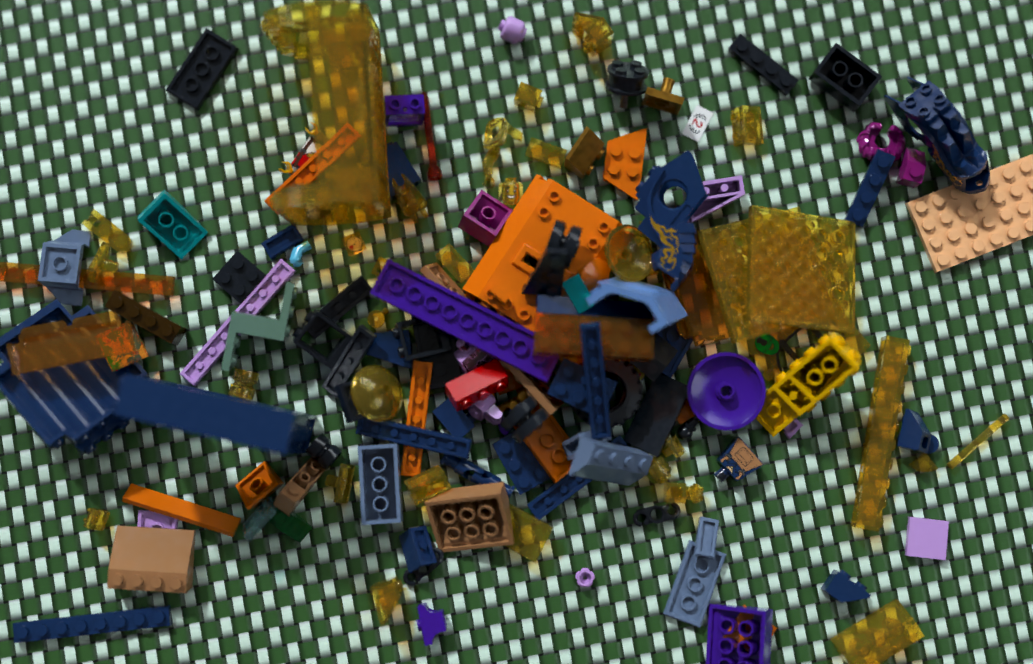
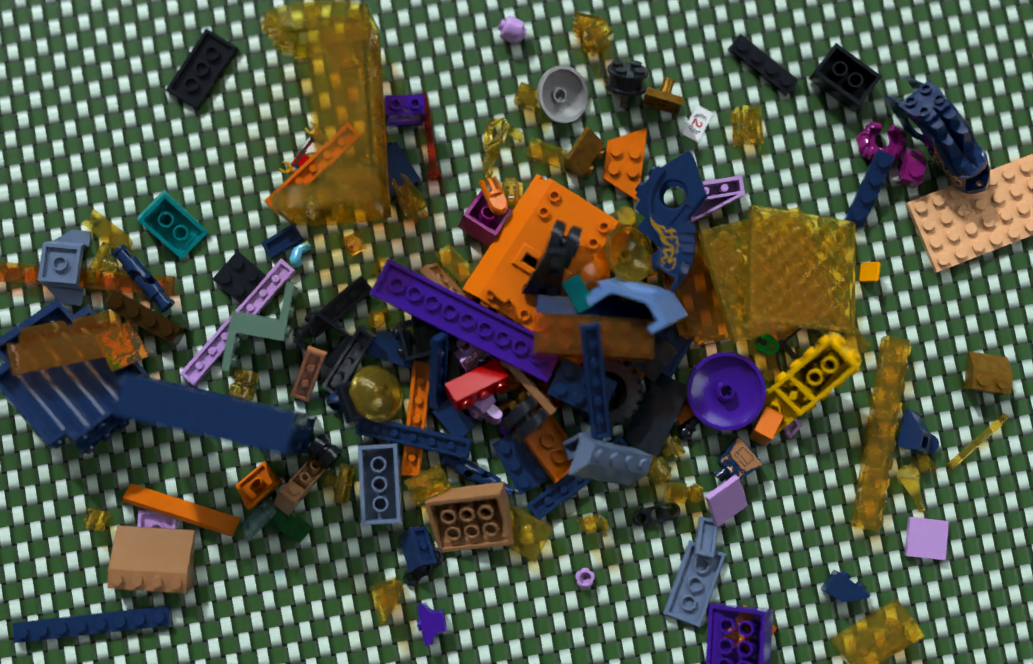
none -> dark blue piece [111,244,175,313]
none -> nougat tile [290,346,327,402]
none -> dark blue tile [326,394,343,411]
none -> dark blue plate [428,331,449,409]
none -> orange arm [478,176,508,215]
none -> light grey dish [537,65,588,123]
none -> clear yellow bracket [577,513,609,537]
none -> clear yellow piece [608,206,637,228]
none -> lavender tile [705,475,748,527]
none -> orange slope [749,406,784,447]
none -> light orange slope [859,262,881,283]
none -> clear yellow piece [897,465,926,512]
none -> pearl gold slope [964,351,1013,395]

